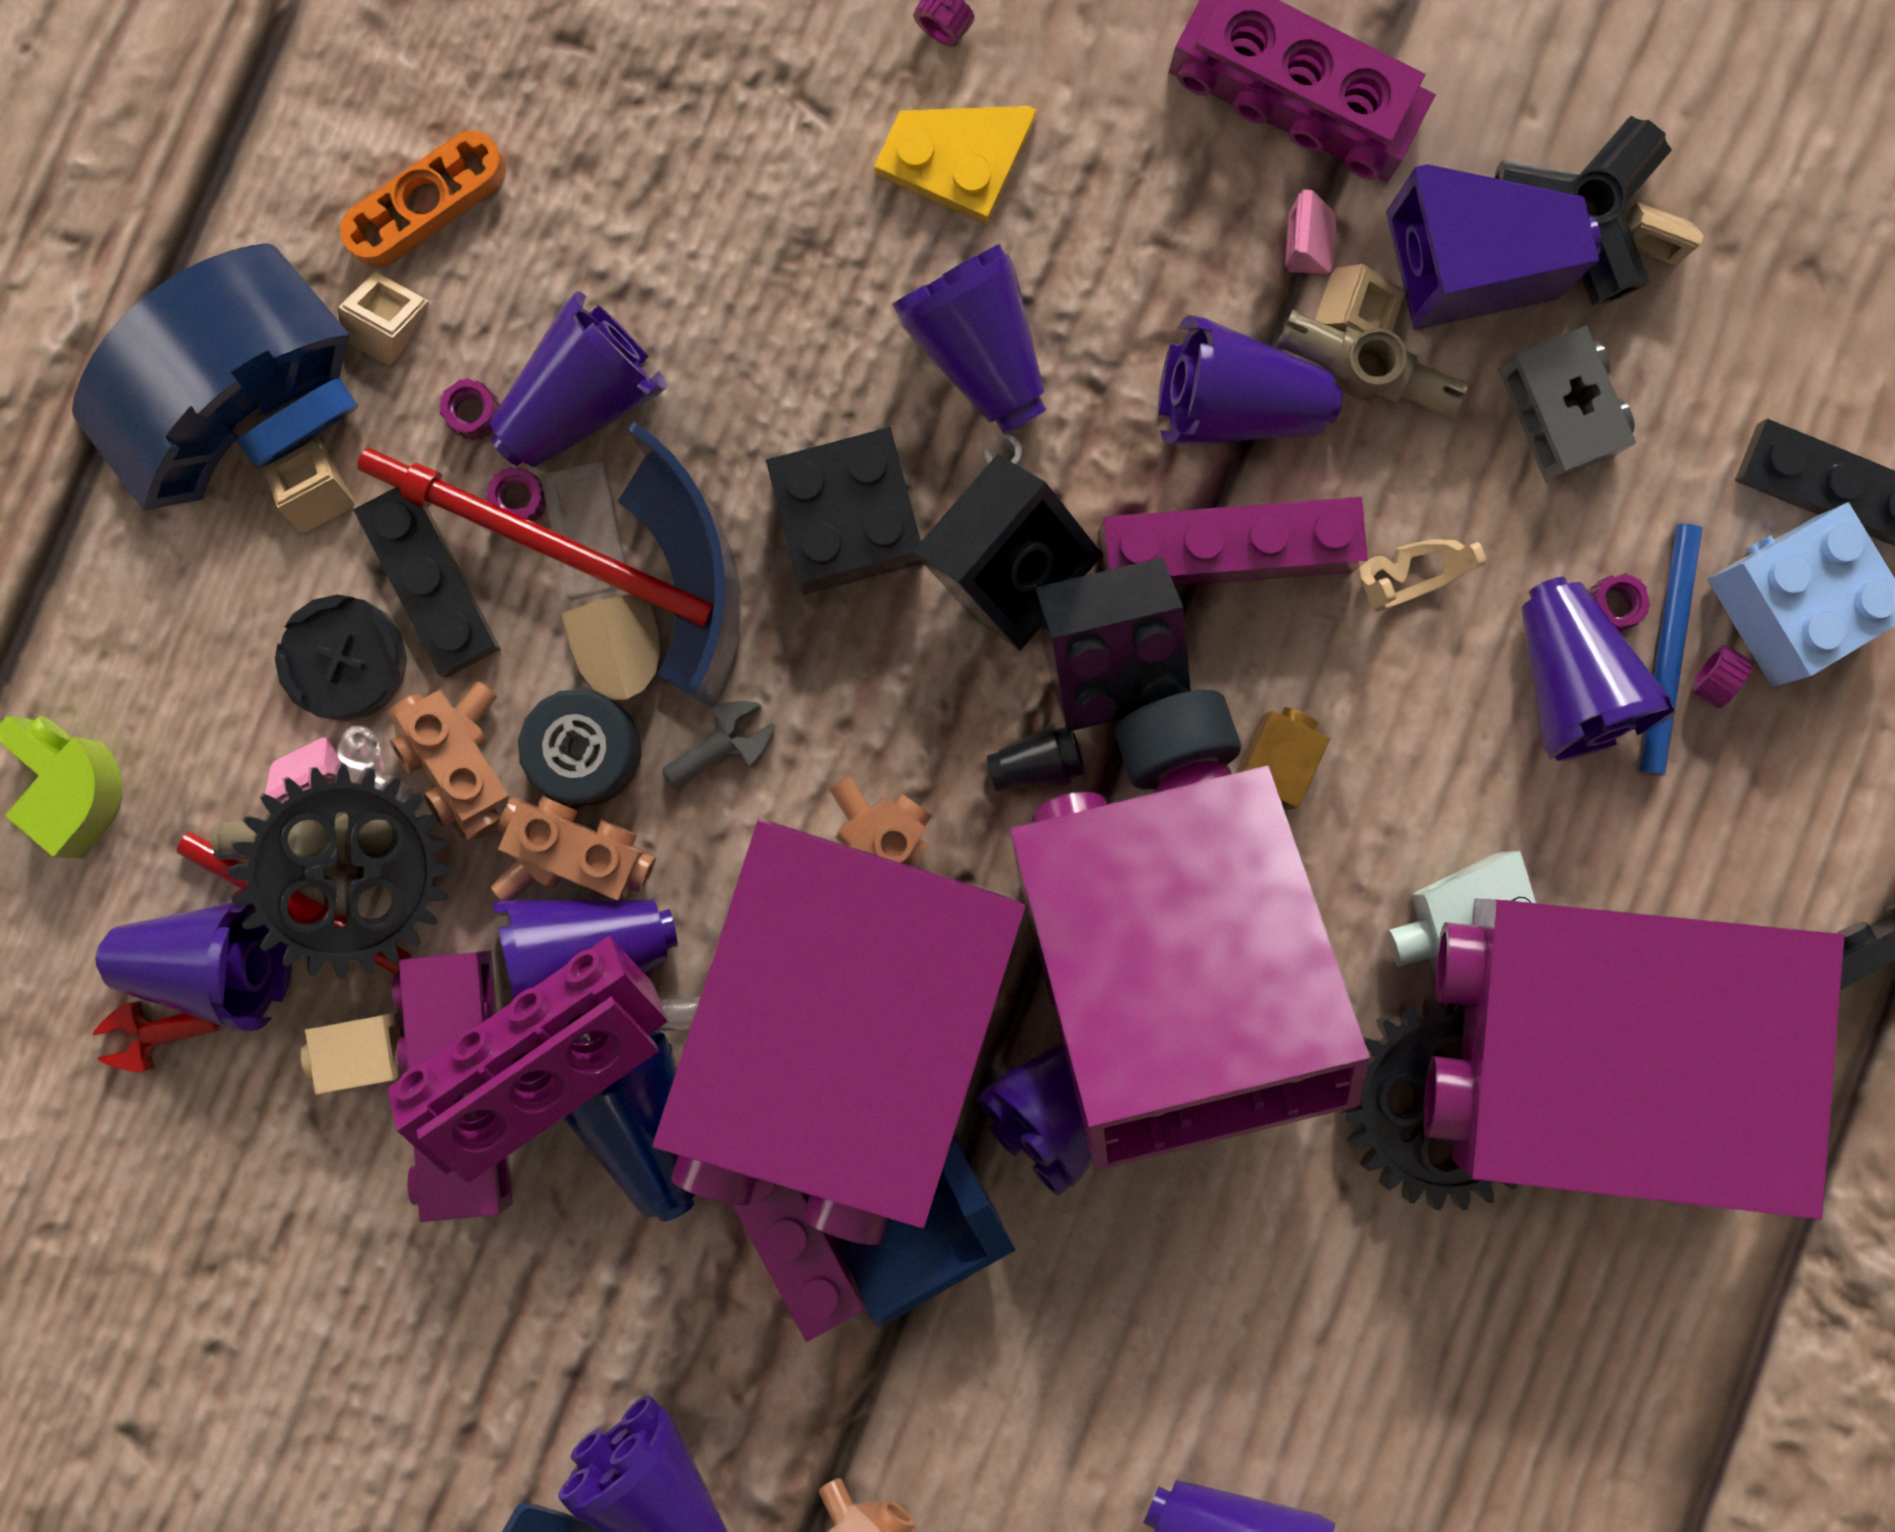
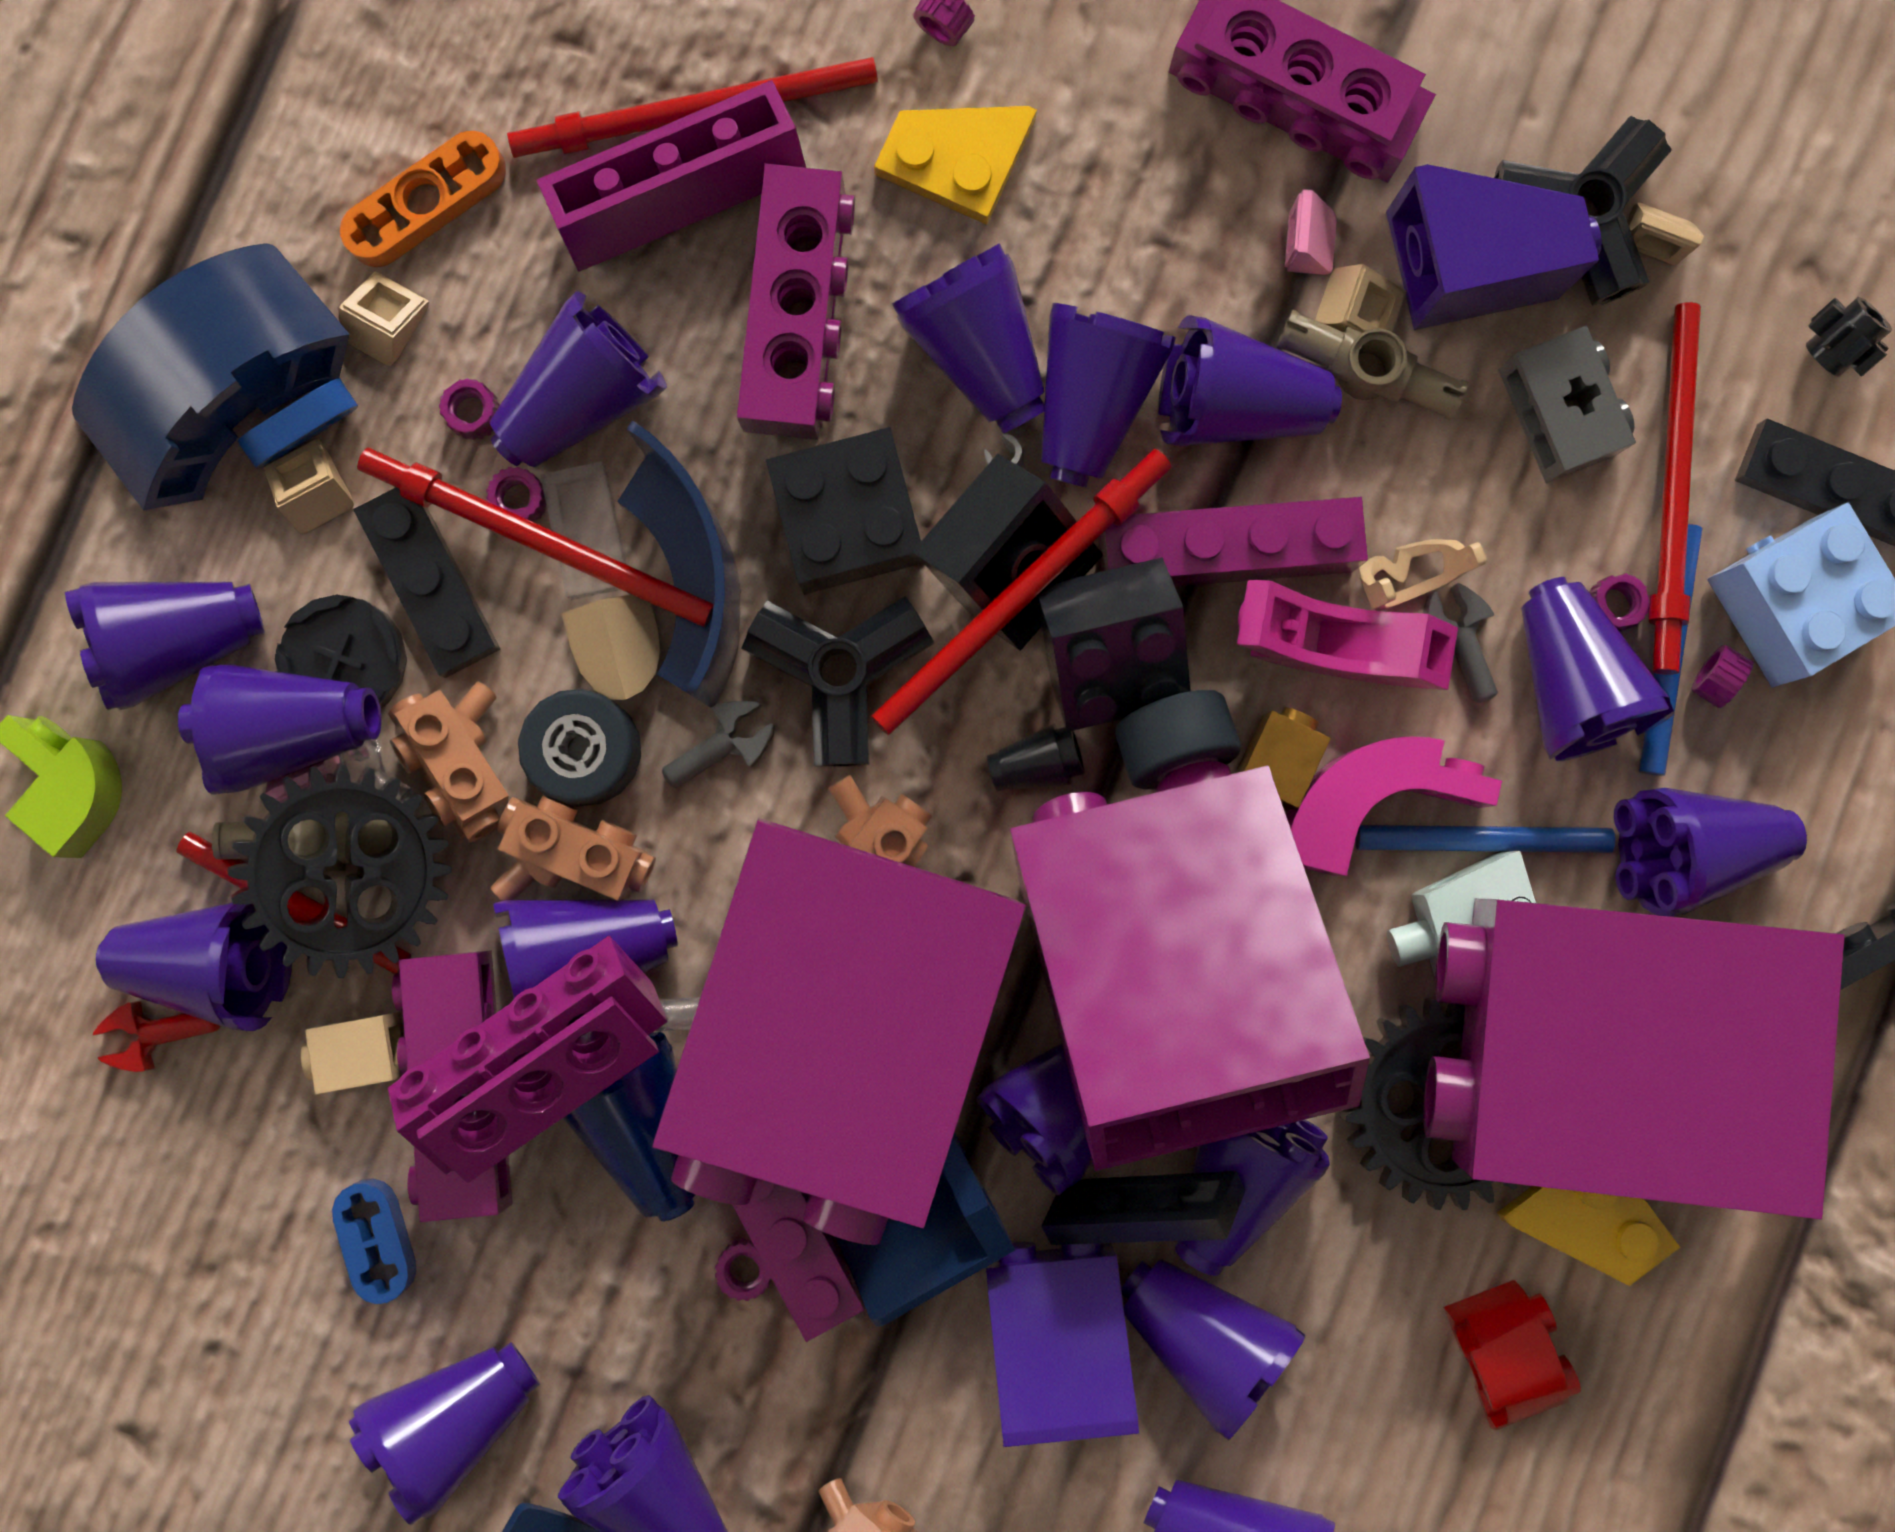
none -> dark purple cone [65,582,265,710]
none -> dark purple cone [178,665,382,795]
none -> blue beam [332,1178,417,1304]
none -> dark purple cone [349,1342,540,1525]
none -> red bar [507,57,878,158]
none -> magenta brick [536,80,806,272]
none -> magenta axle [715,1238,772,1301]
none -> magenta brick [737,163,855,440]
none -> black piece [741,596,935,767]
none -> red bar [871,449,1172,736]
none -> dark purple slope [986,1242,1140,1447]
none -> dark purple cone [1041,303,1176,488]
none -> black plate [1041,1171,1246,1245]
none -> dark purple cone [1121,1259,1305,1440]
none -> dark purple cone [1175,1120,1330,1276]
none -> dark pink arch [1237,580,1458,690]
none -> dark pink arch [1286,736,1502,876]
none -> blue bar [1355,825,1615,853]
none -> dark grey bar [1423,583,1498,703]
none -> red cylinder [1443,1280,1581,1430]
none -> yellow wing [1497,1186,1680,1286]
none -> dark purple cone [1613,788,1807,917]
none -> red bar [1648,302,1701,675]
none -> black gear [1806,297,1892,377]

